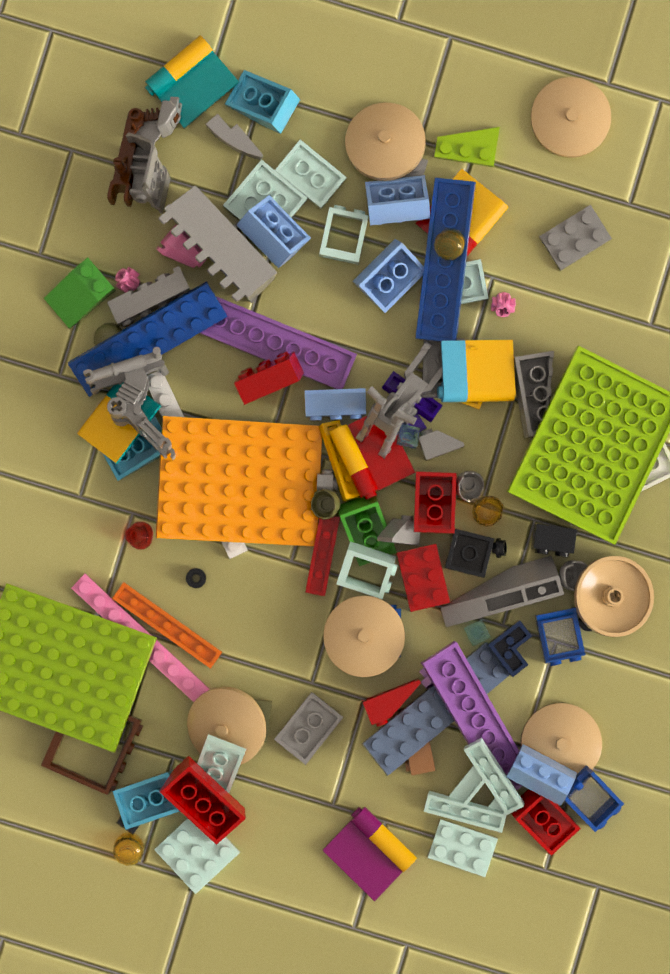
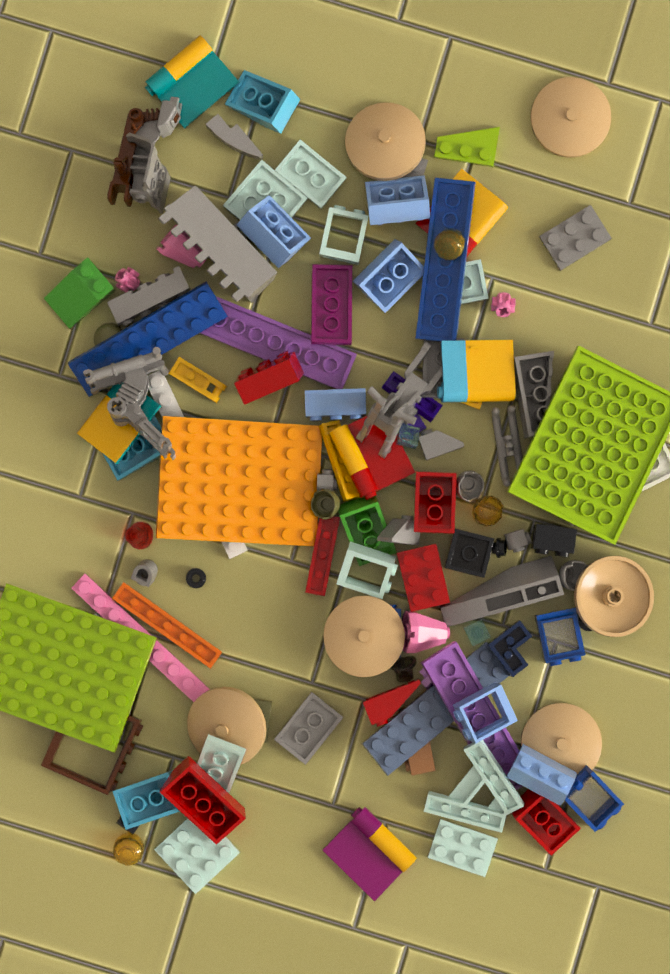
none -> light grey plate [131,559,158,587]
none -> yellow plate [169,357,227,403]
none -> magenta plate [311,264,353,345]
none -> clear smoke piece [390,656,417,682]
none -> bright pink cone [401,611,450,653]
none -> light blue window [453,682,518,743]
none -> light grey piece [491,405,523,487]
none -> light grey plate [504,529,532,553]

